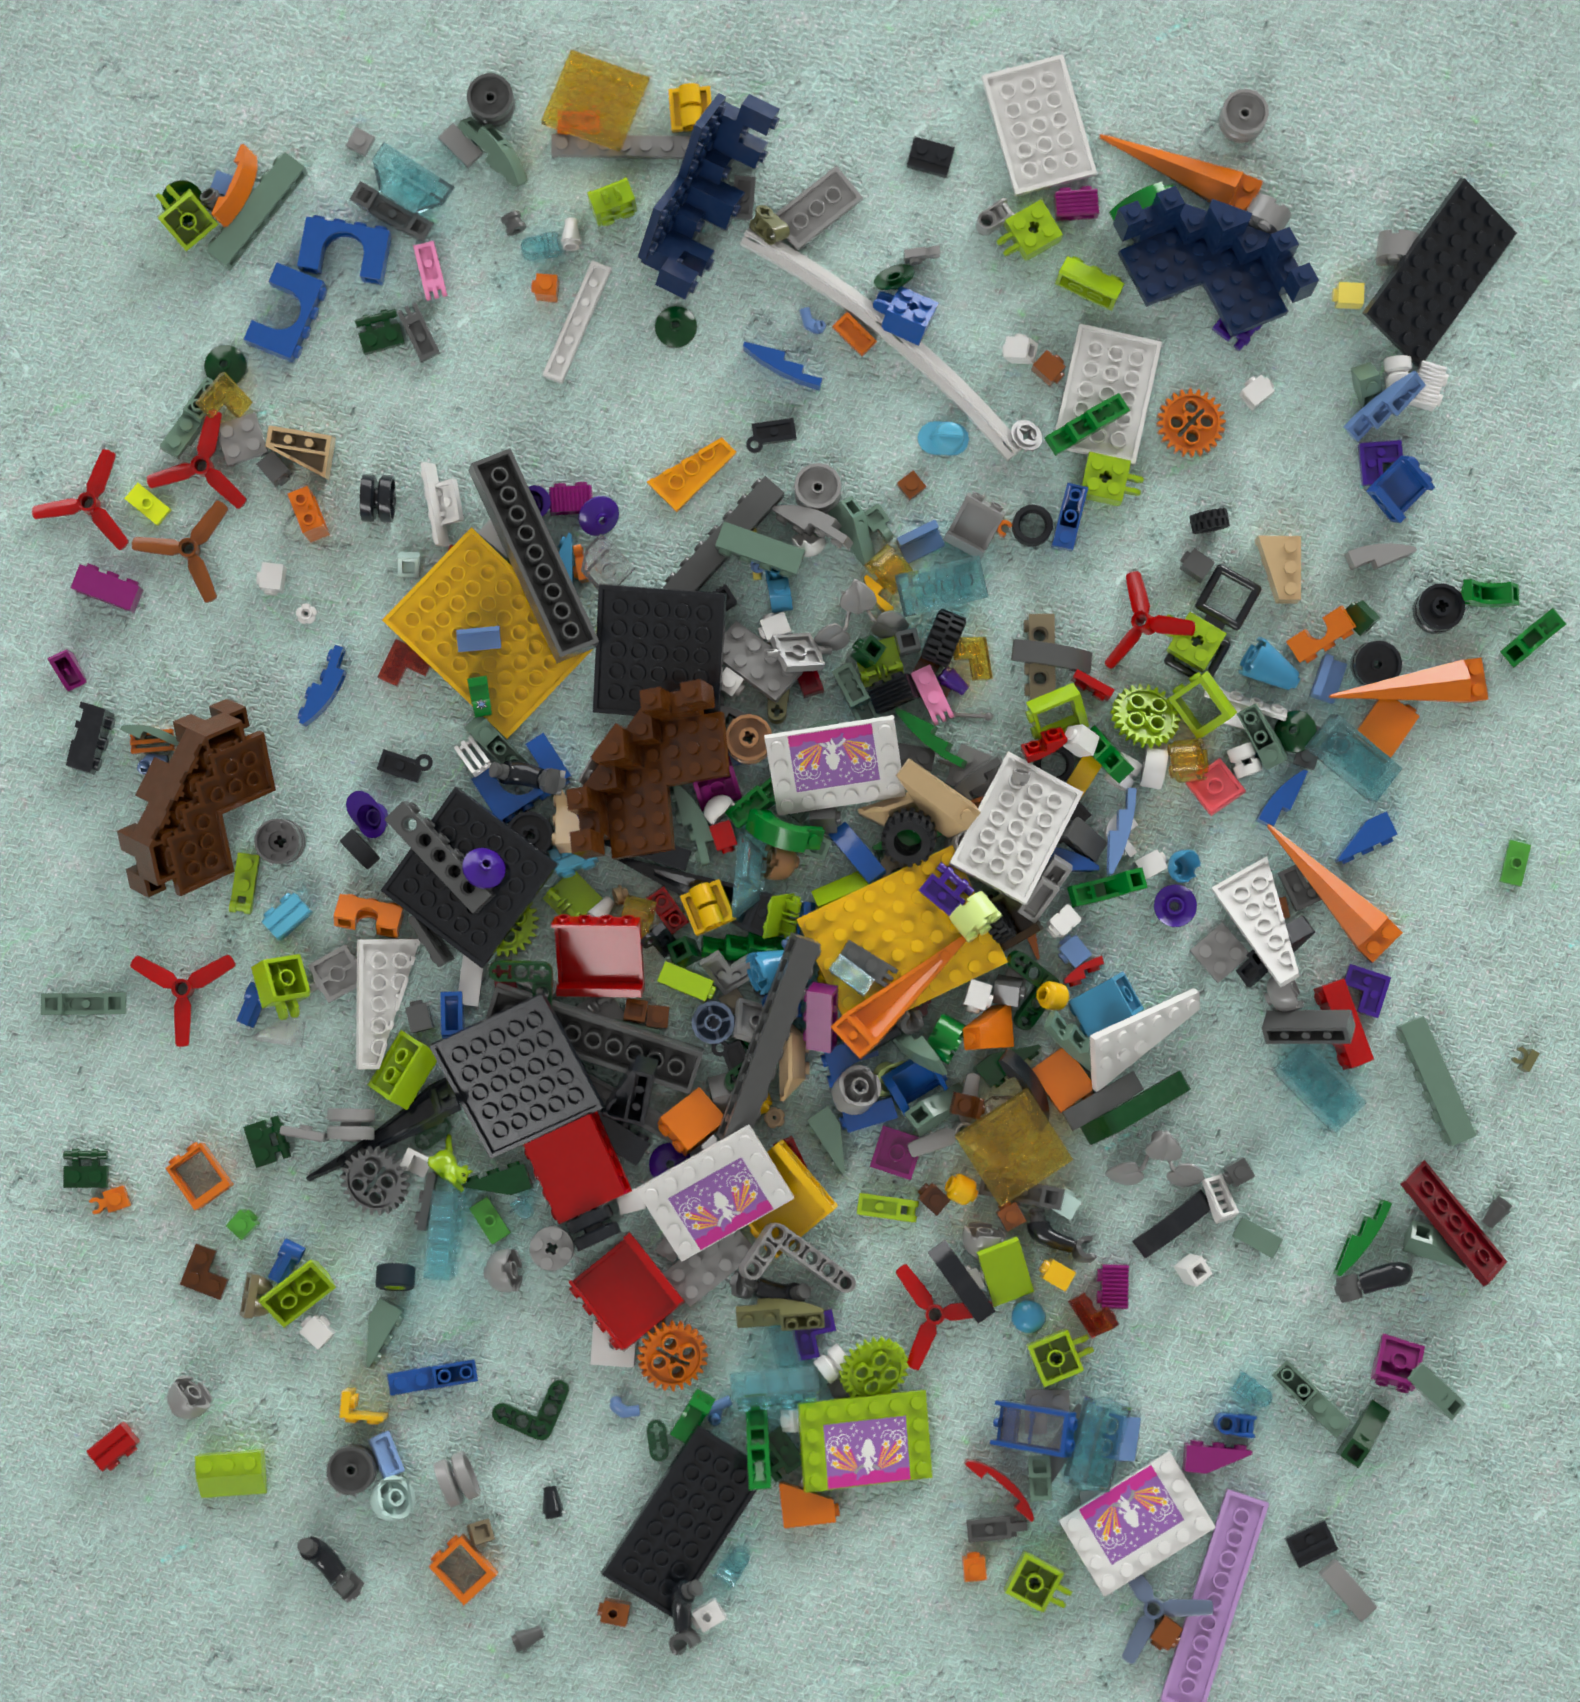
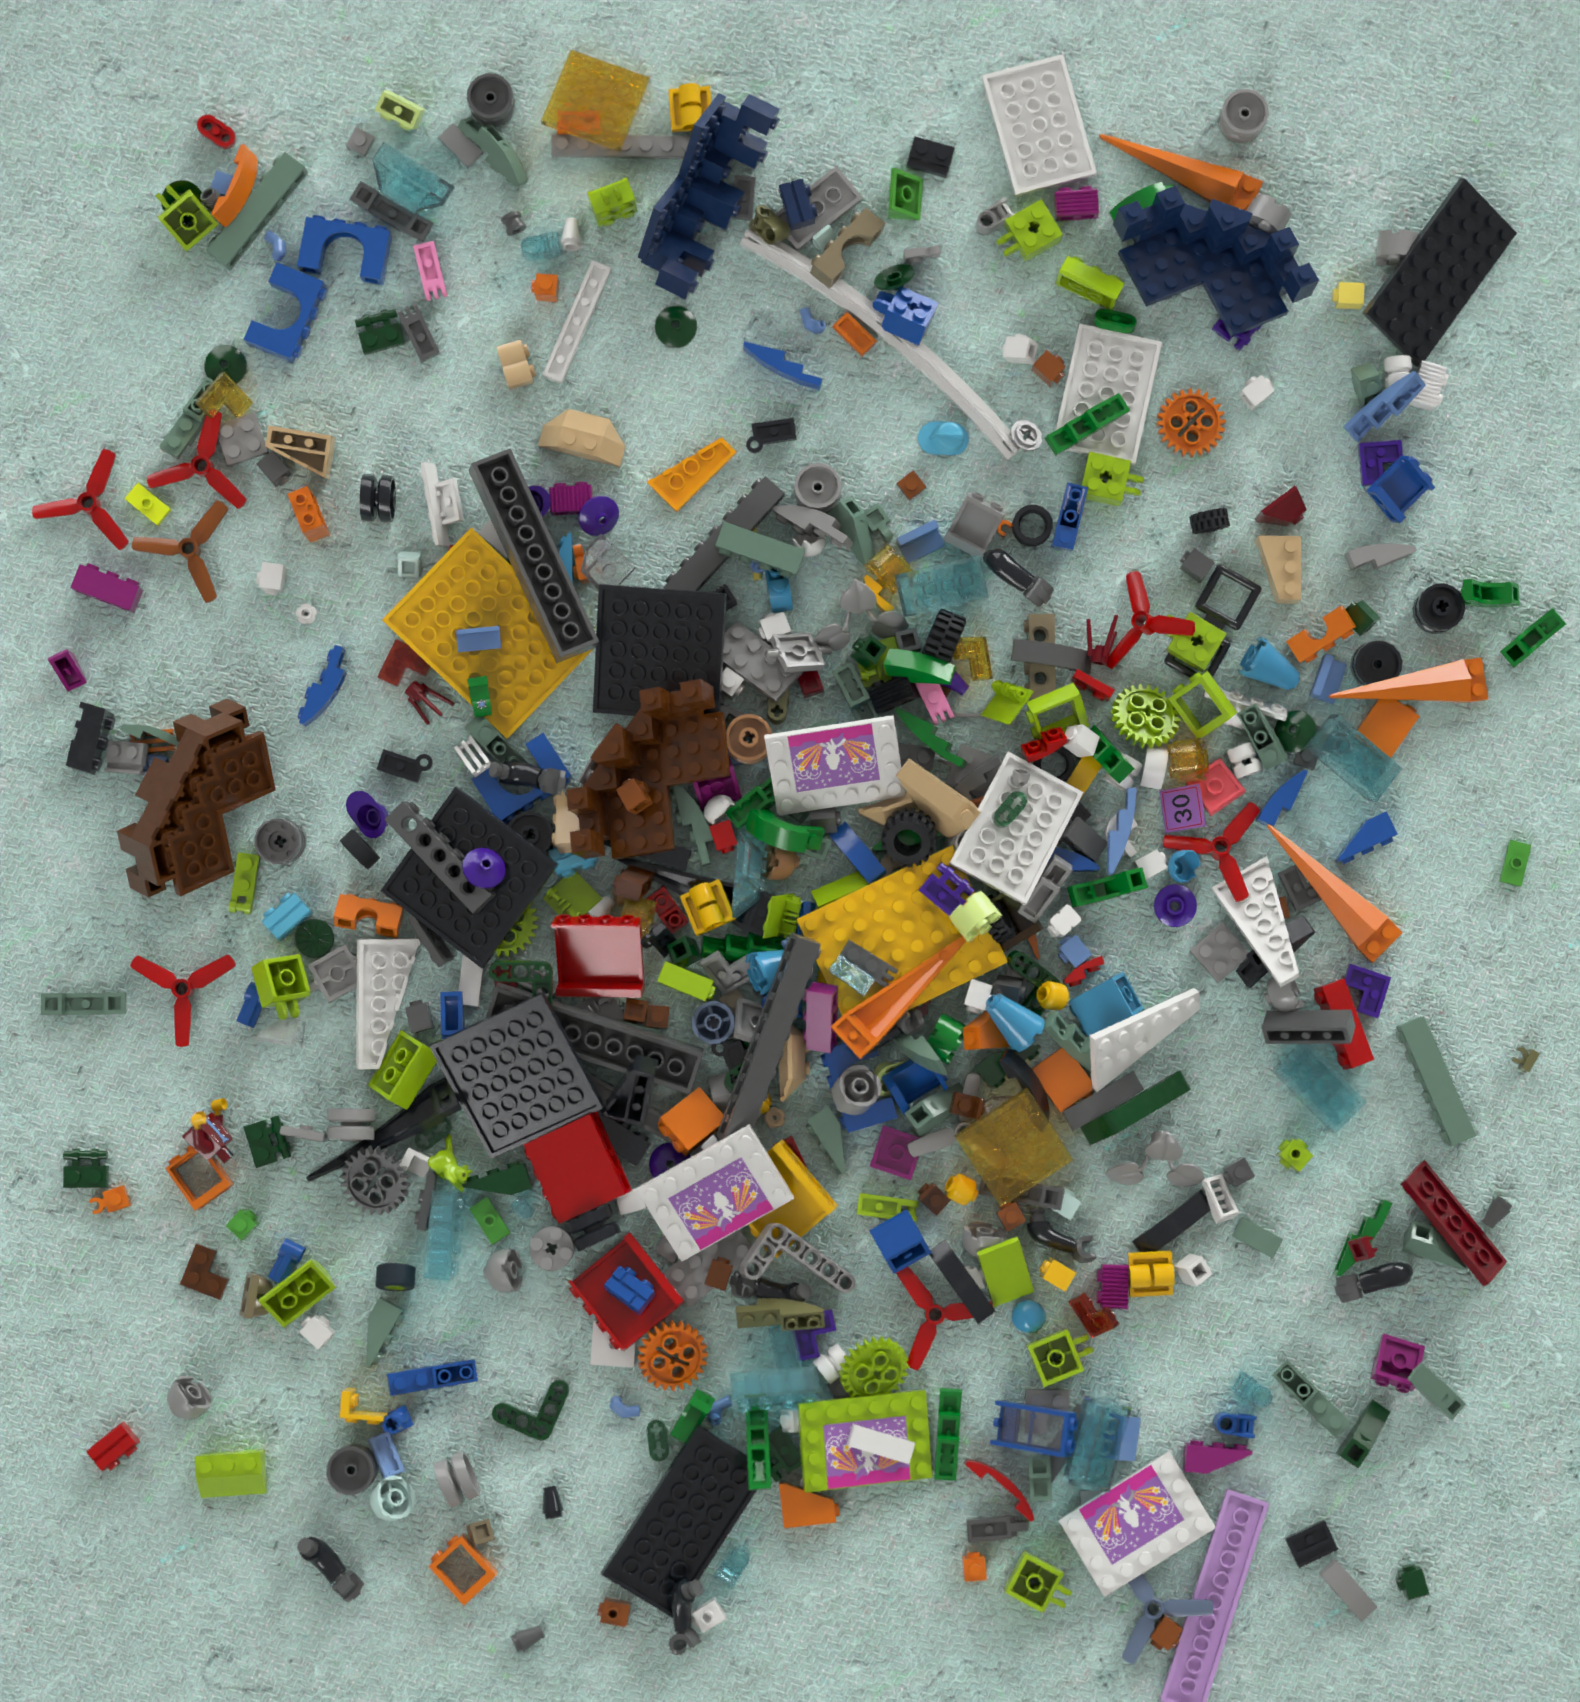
none -> light grey plate [104,740,149,775]
none -> dark red torso [182,1098,234,1164]
none -> red plate [197,114,237,149]
none -> medium blue arm [264,230,286,261]
none -> dark green wheel [295,919,334,958]
none -> yellowish green brick [375,90,426,131]
none -> blue piece [382,1405,414,1434]
none -> dark red plant [405,681,455,725]
none -> tan brick [497,340,536,390]
none -> tan wedge [538,409,625,467]
none -> blue brick [604,1266,656,1315]
none -> reddish brown brick [613,865,654,902]
none -> dark orange brick [616,778,653,815]
none -> reddish brown brick [704,1256,733,1291]
none -> dark blue brick [779,178,818,230]
none -> dark tan arch [810,208,885,289]
none -> light aqua slope [813,225,837,254]
none -> white tile [847,1424,915,1464]
none -> blue slope [869,1209,931,1274]
none -> green slope [884,648,956,685]
none -> bright green slope [888,168,923,220]
none -> green slope [934,1388,962,1481]
none -> lime hinge [981,680,1034,725]
none -> black piece [983,549,1054,607]
none -> dark azure cone [985,994,1045,1052]
none -> clear green beam [992,791,1027,828]
none -> dark red plant [1086,615,1118,665]
none -> green plate [1094,309,1137,334]
none -> yellow plate [1128,1251,1175,1297]
none -> medium lavender piece [1159,784,1206,833]
none -> red piece [1163,802,1260,902]
none -> dark red slope [1255,486,1307,527]
none -> lime brick [1277,1138,1314,1172]
none -> dark red tile [1348,1236,1377,1262]
none -> dark green brick [1396,1564,1429,1600]

